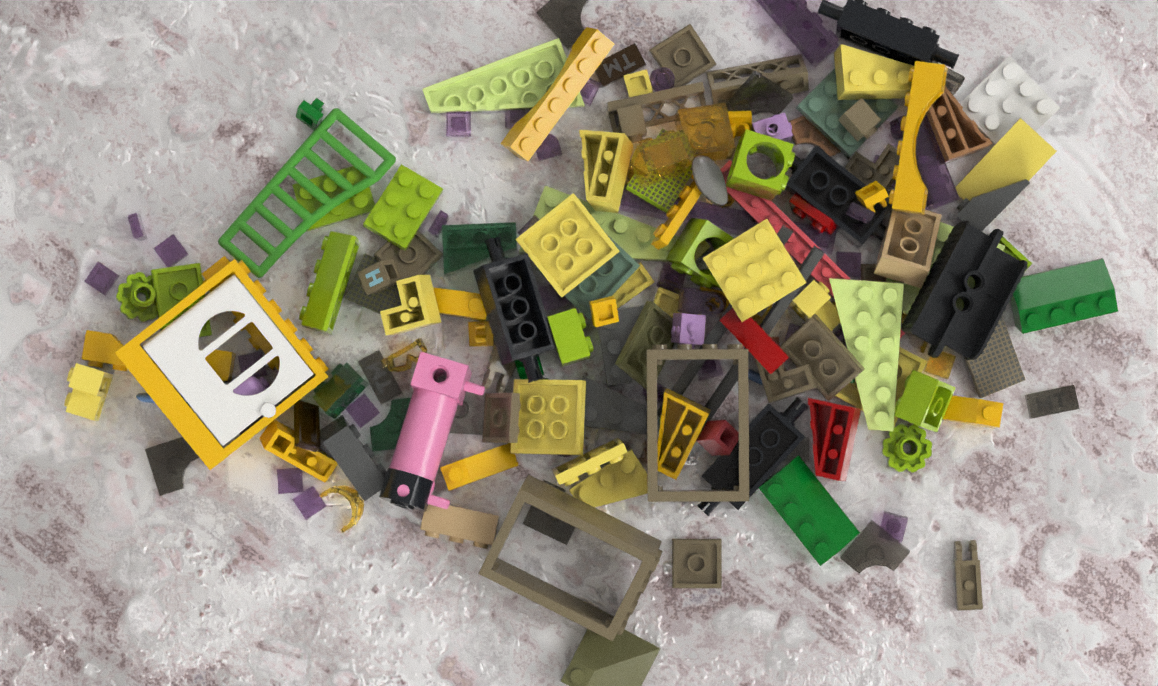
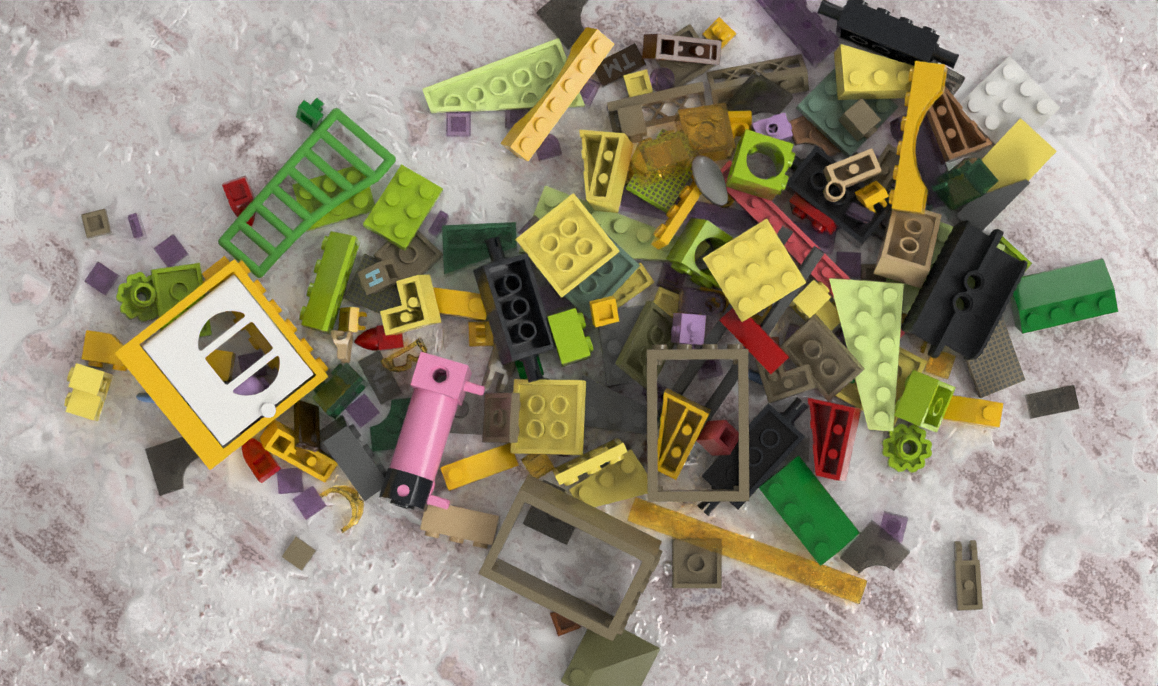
none -> dark tan tile [81,209,112,239]
none -> red plate [222,175,256,226]
none -> red plate [242,438,281,483]
none -> dark tan tile [282,536,317,571]
none -> tan helmet [331,330,353,364]
none -> yellow tile [338,307,367,333]
none -> red plate [354,325,404,351]
none -> clear yellow tile [521,454,555,479]
none -> dark orange tile [550,612,581,636]
none -> clear yellow plate [627,497,867,604]
none -> reddish brown slope [642,34,722,65]
none -> yellow tile [702,17,737,50]
none -> tan hinge [823,148,882,202]
none -> clear green wedge [932,158,999,211]

